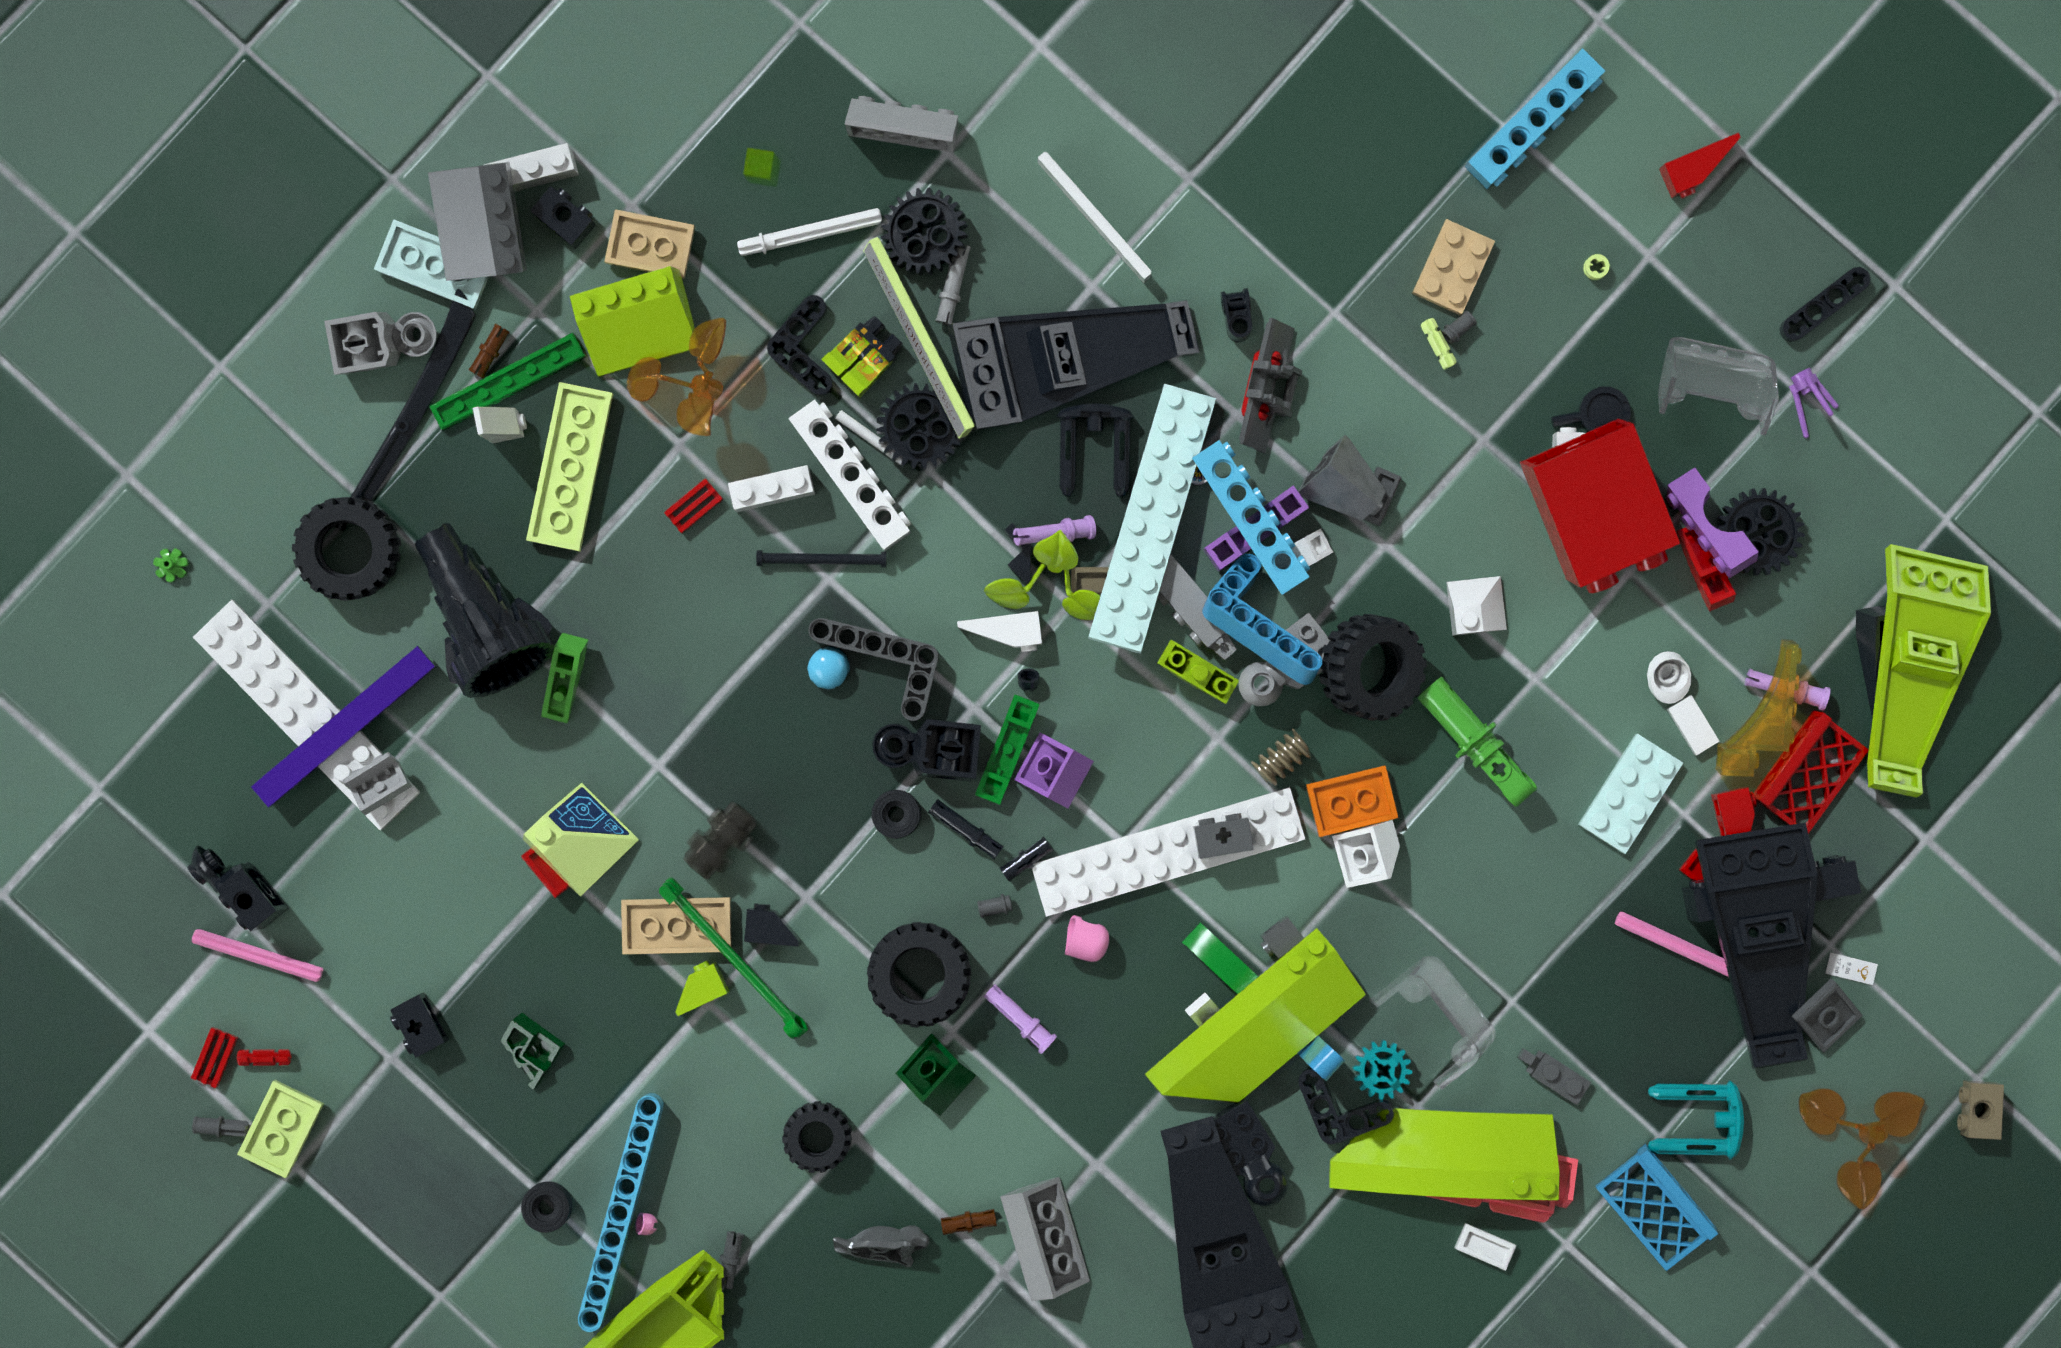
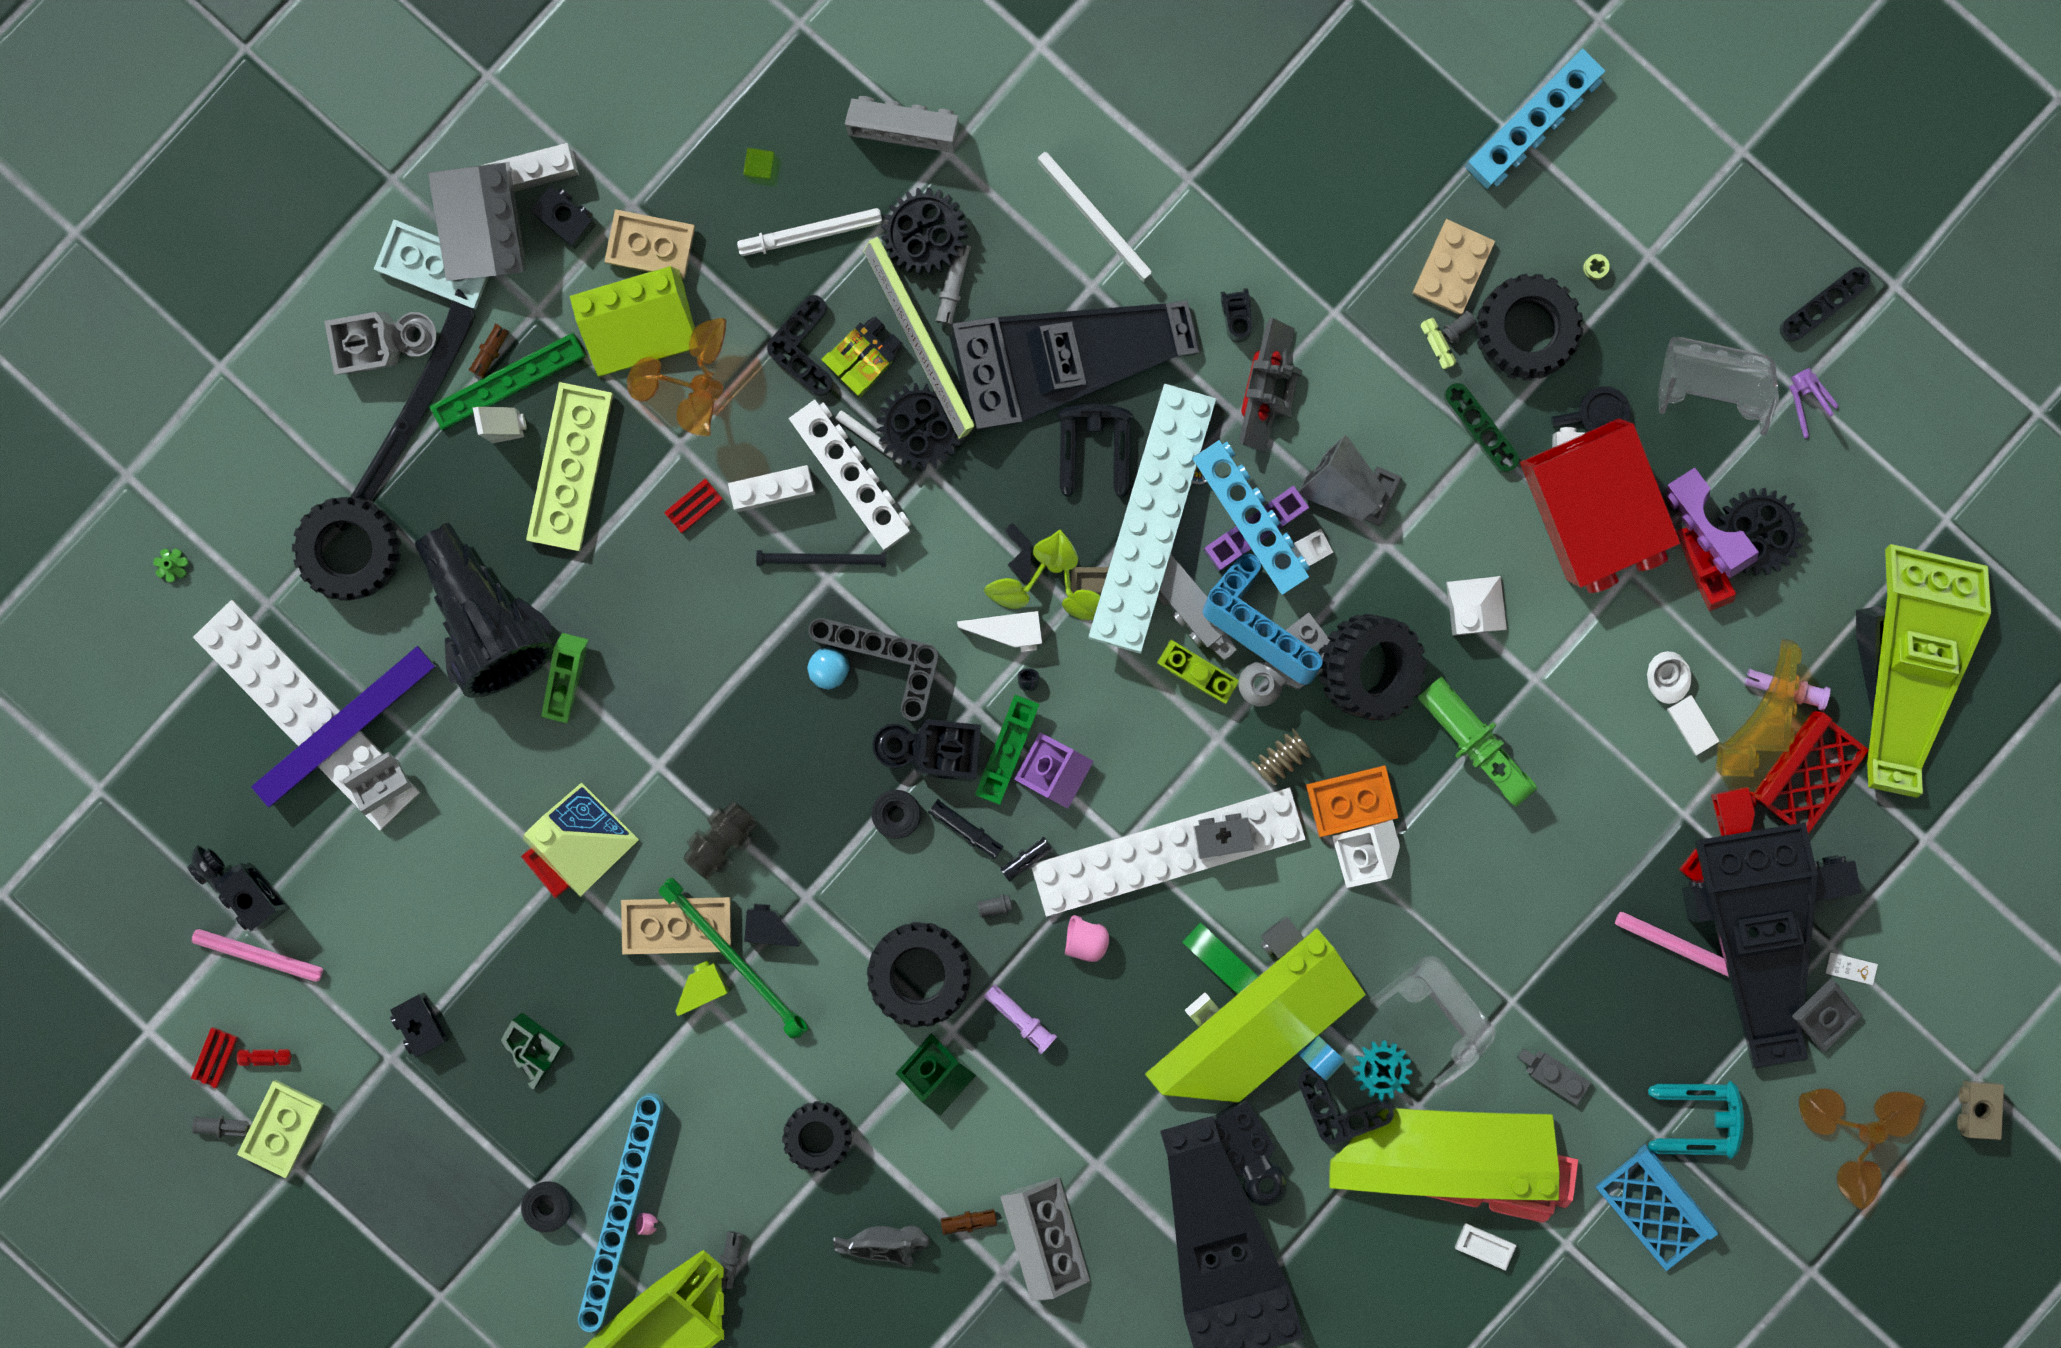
lavender pin [1013,515,1096,546] -> none
light aqua plate [1578,734,1683,854] -> none
red slope [1659,132,1741,199] -> none
none -> dark green beam [1444,383,1519,473]
none -> black tyre [1475,274,1583,381]

